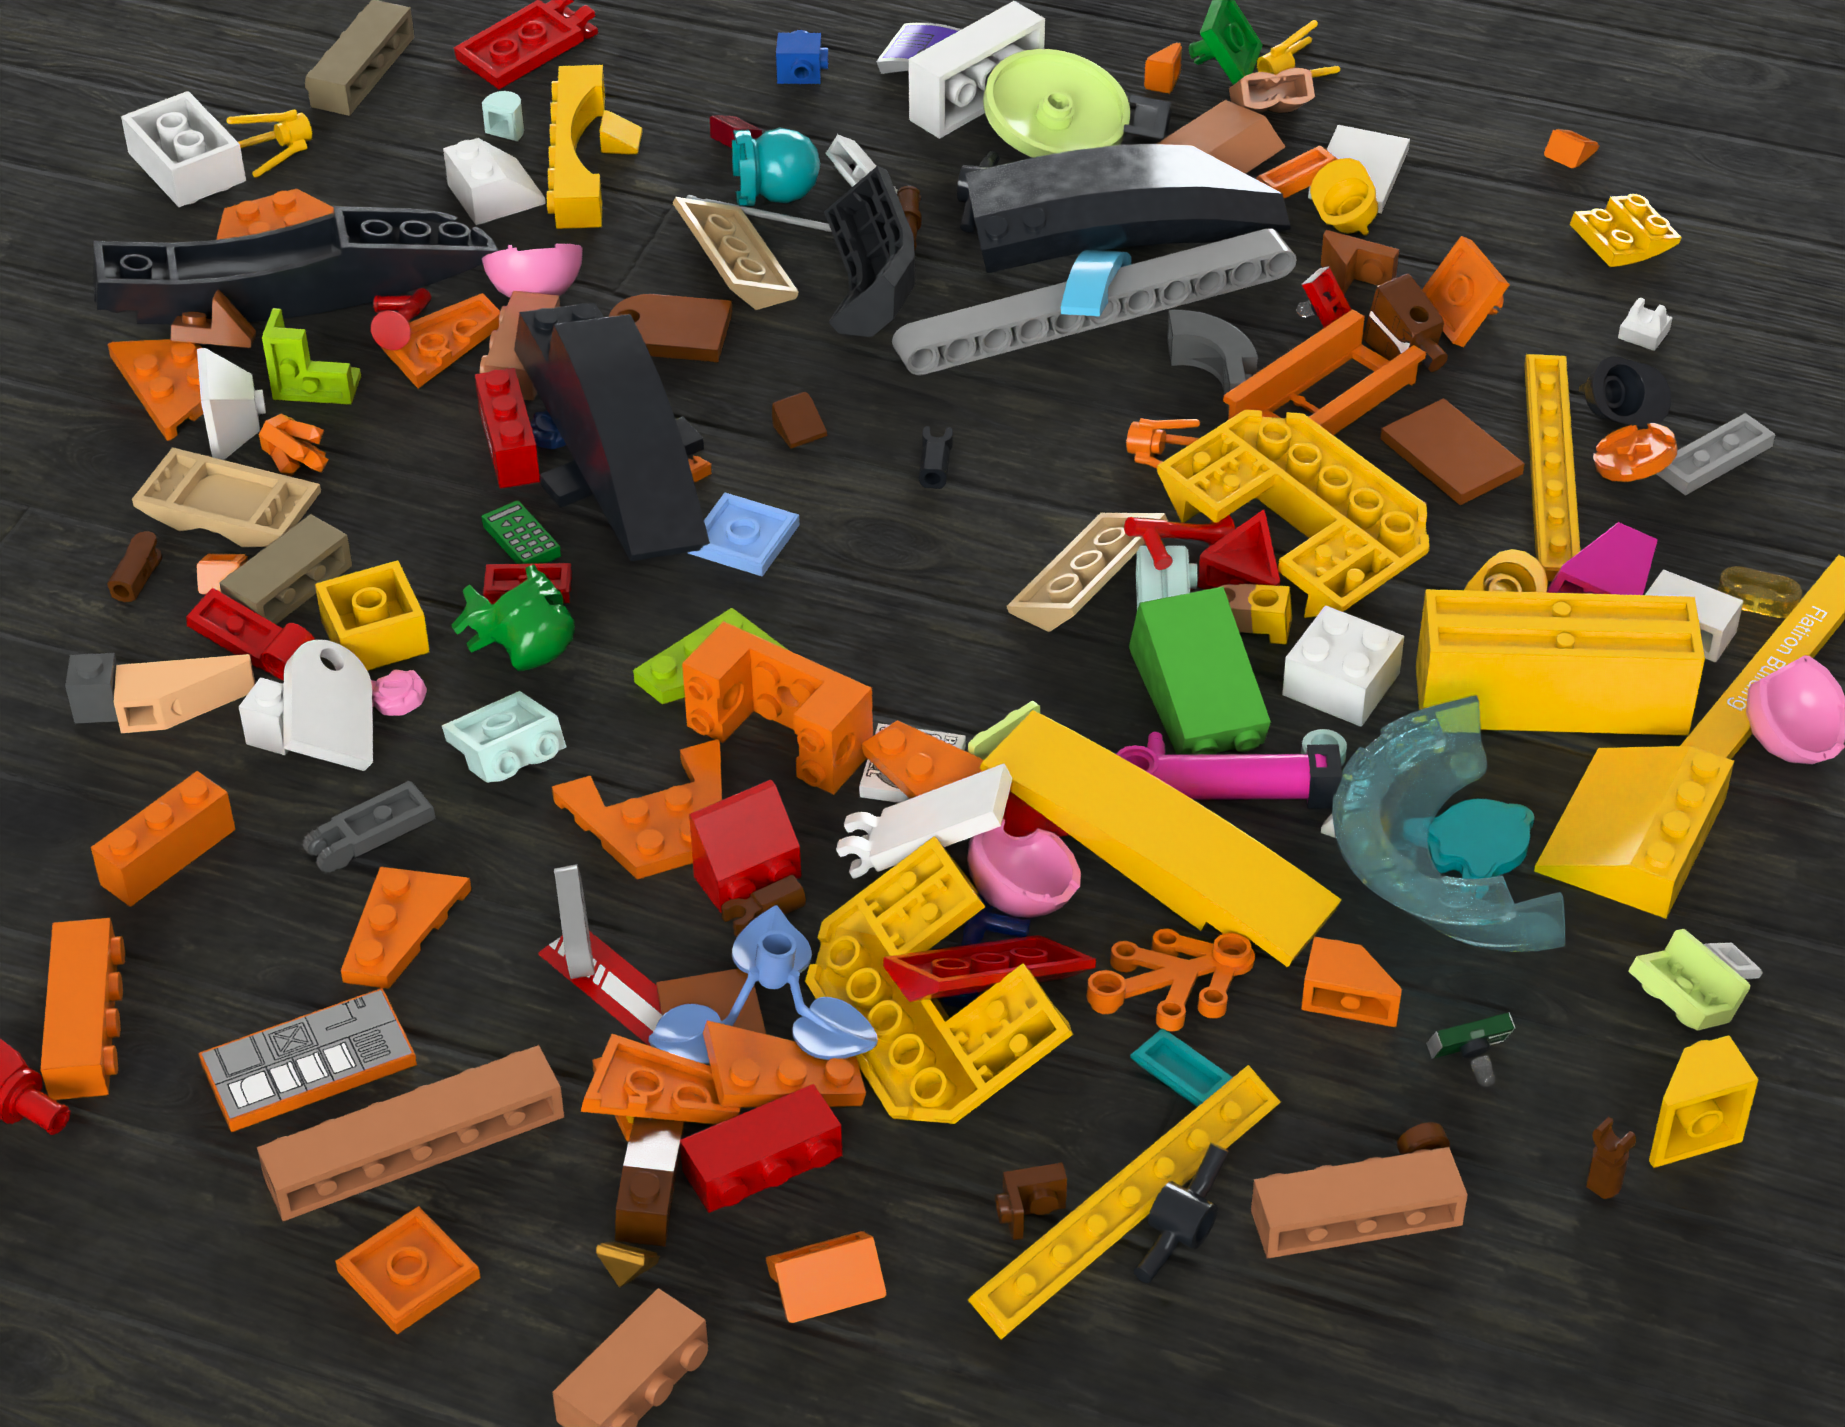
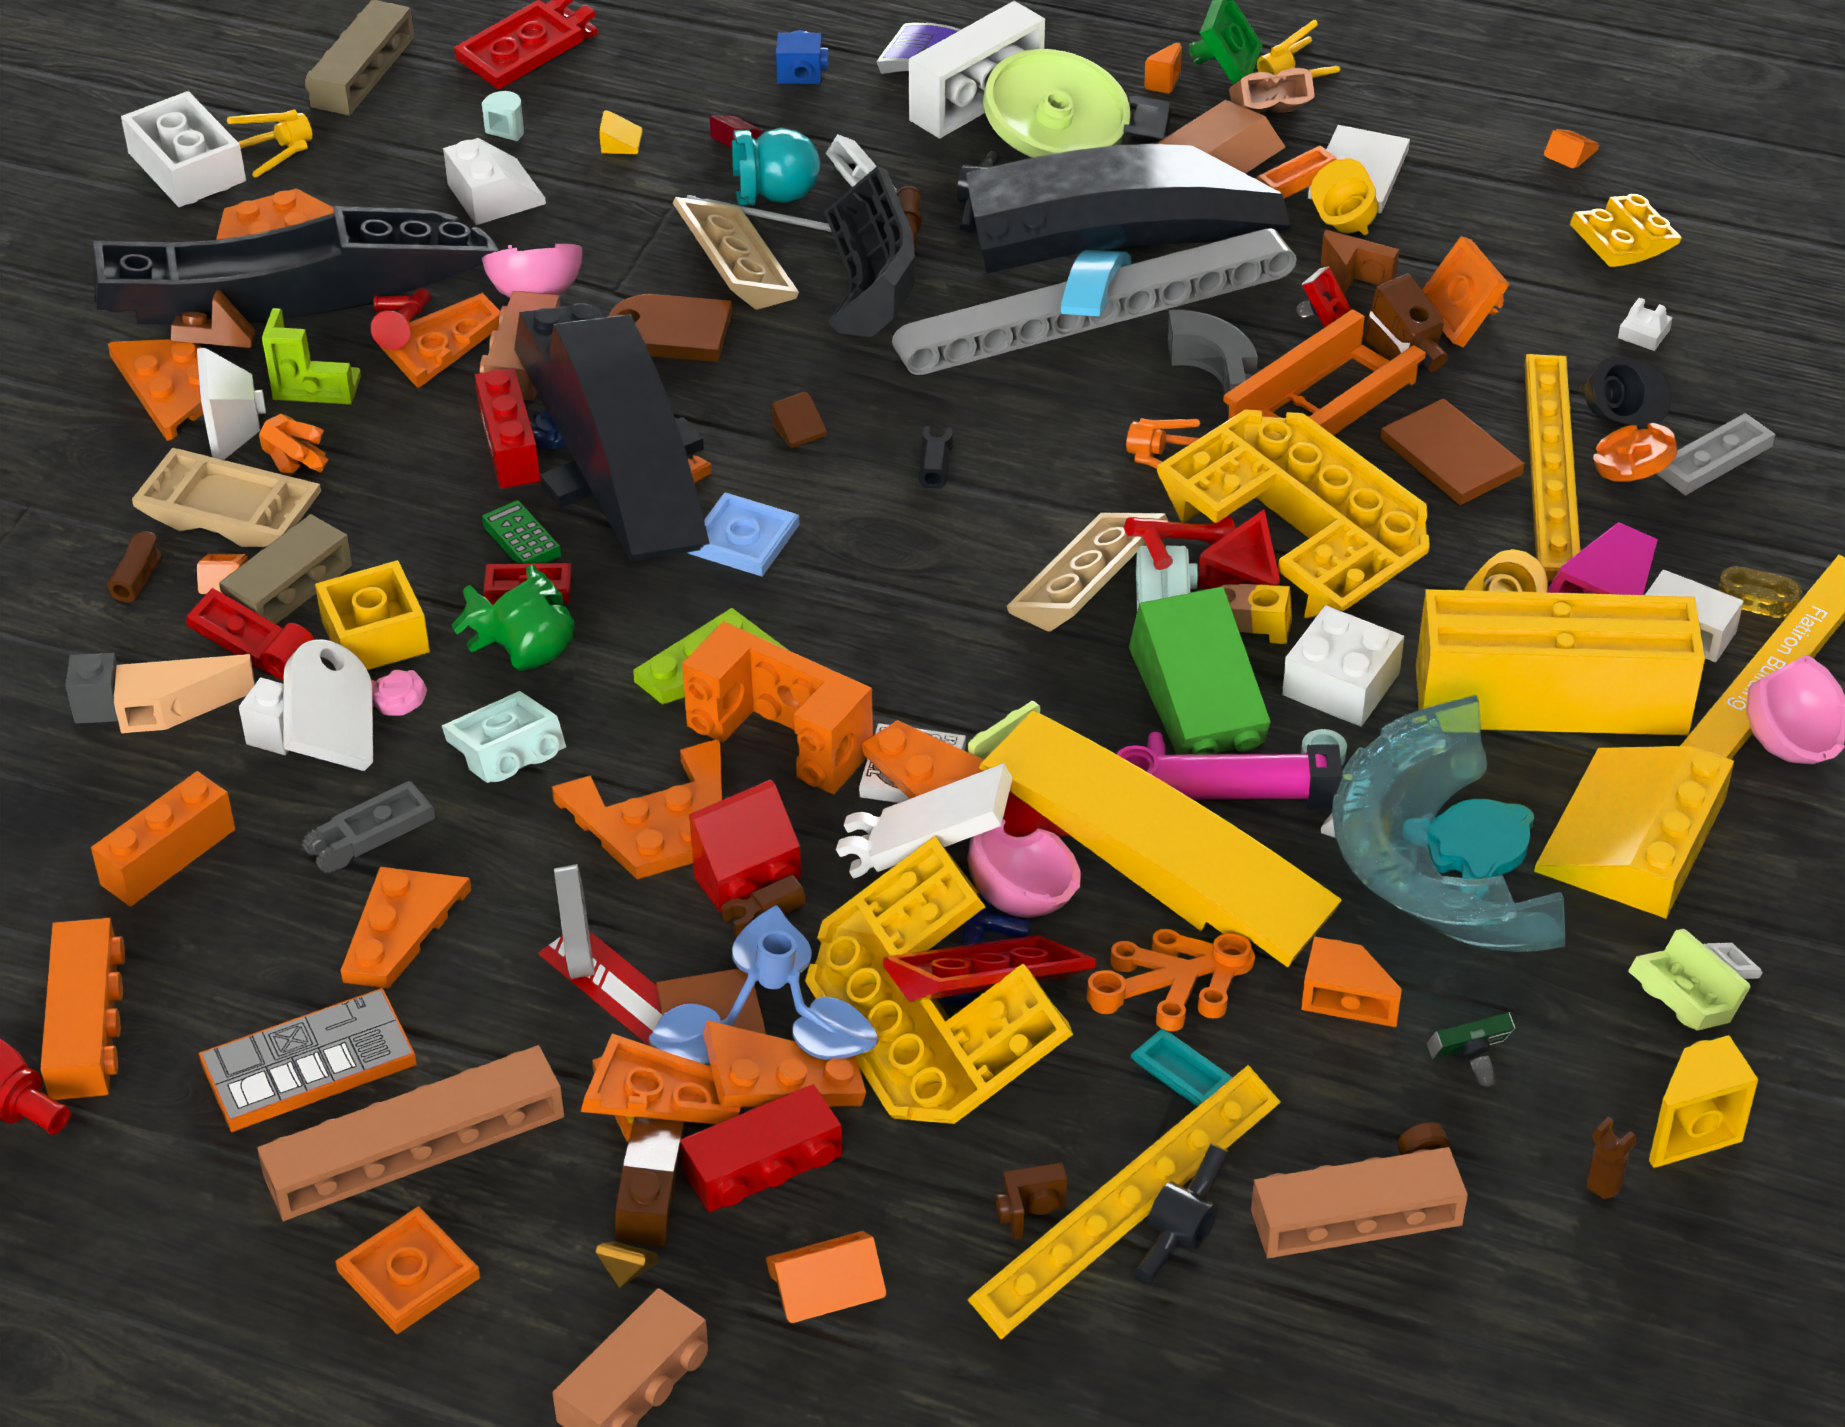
yellow arch [547,65,605,229] -> none

